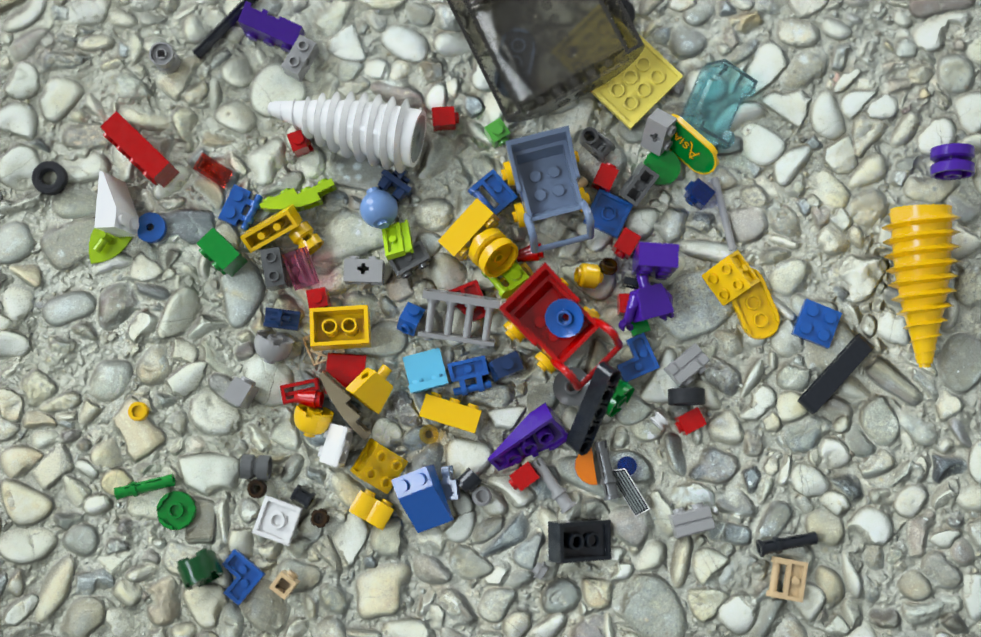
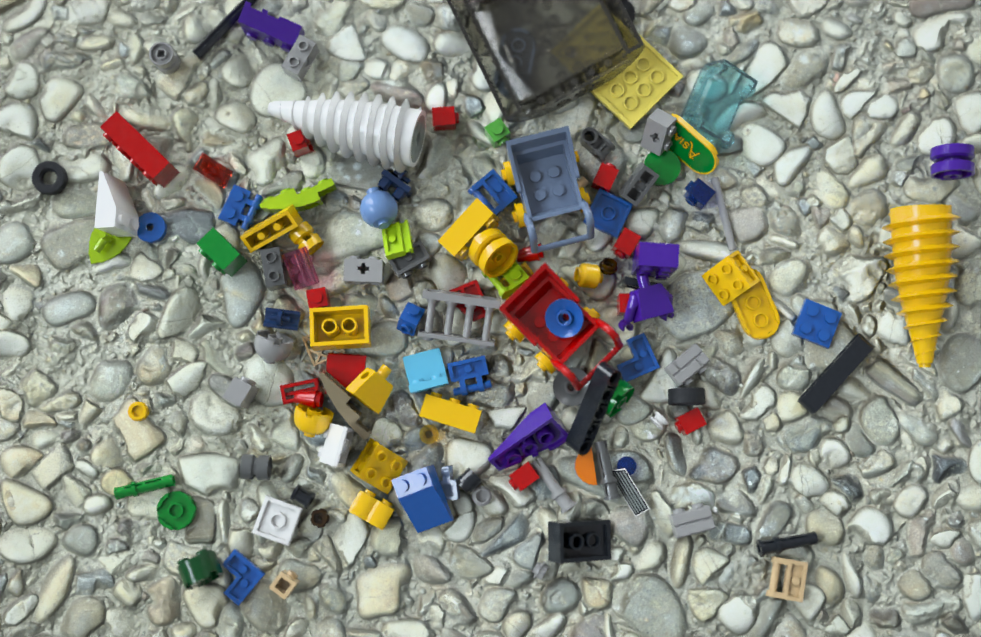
dark brown plate [247,479,267,498] -> none
dark blue torso [487,351,528,383] -> none
green tile [630,320,651,337] -> none

